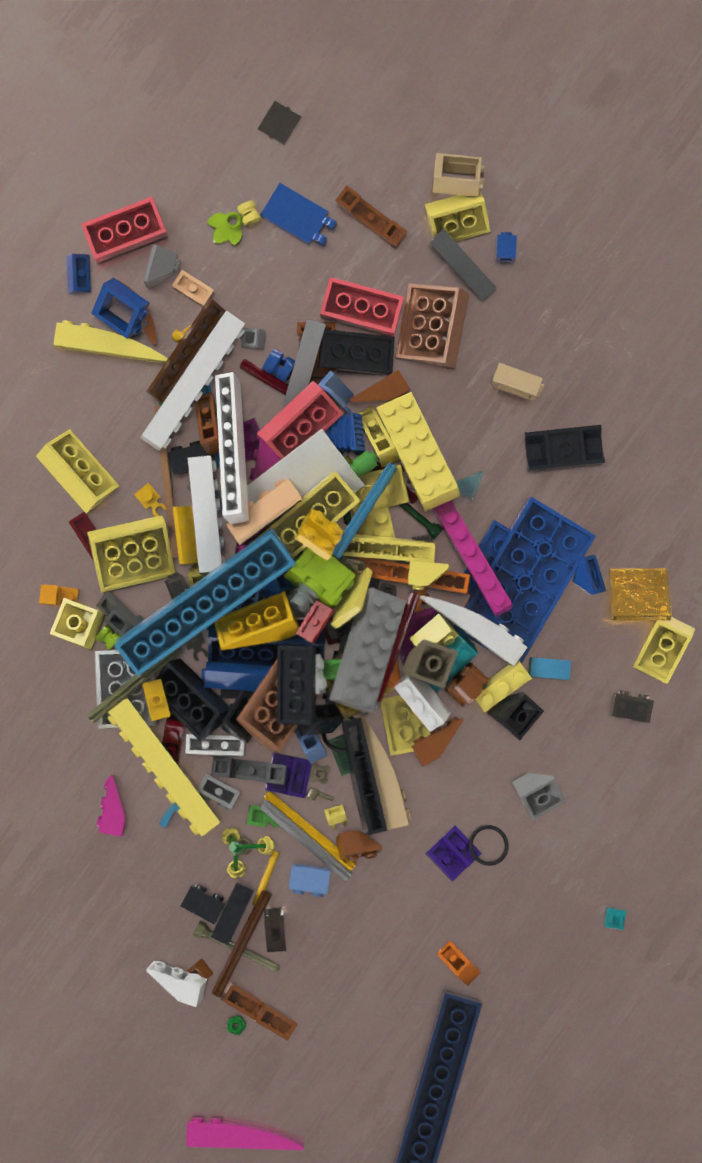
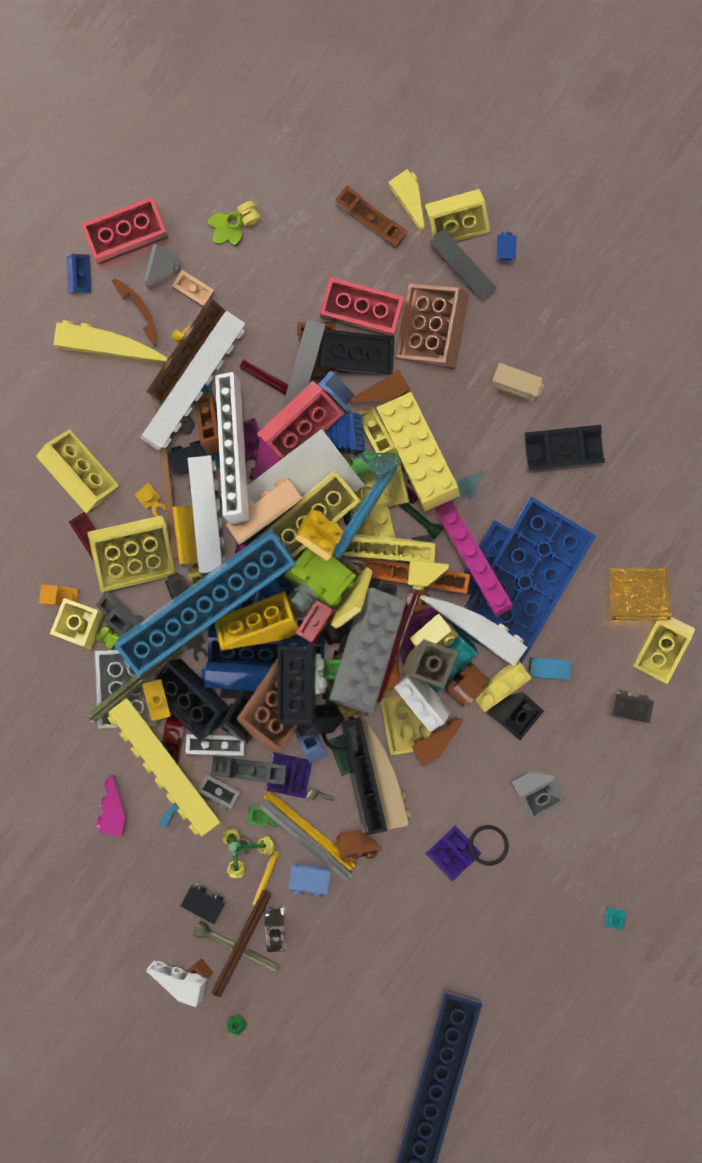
blue window [91,278,150,339] -> none
dark pink slope [186,1117,304,1150] -> none
black slope [211,883,254,946] -> none
dark orange slope [220,981,298,1041] -> none
light grey slope [241,328,266,350] -> none
clear smoke piece [258,101,301,145] -> none
blue tile [260,183,337,247] -> none
blue wheel [262,348,295,383] -> none
dark tan plate [309,763,330,784] -> none
light yellow tile [324,804,347,830] -> none
tan window [432,153,485,197] -> none
orange slope [437,941,481,986] -> none
blue slope [572,554,606,595] -> none
none -> dark tan plate [178,415,194,434]
none -> clear light blue slope [358,452,401,482]
none -> light yellow slope [388,169,424,232]

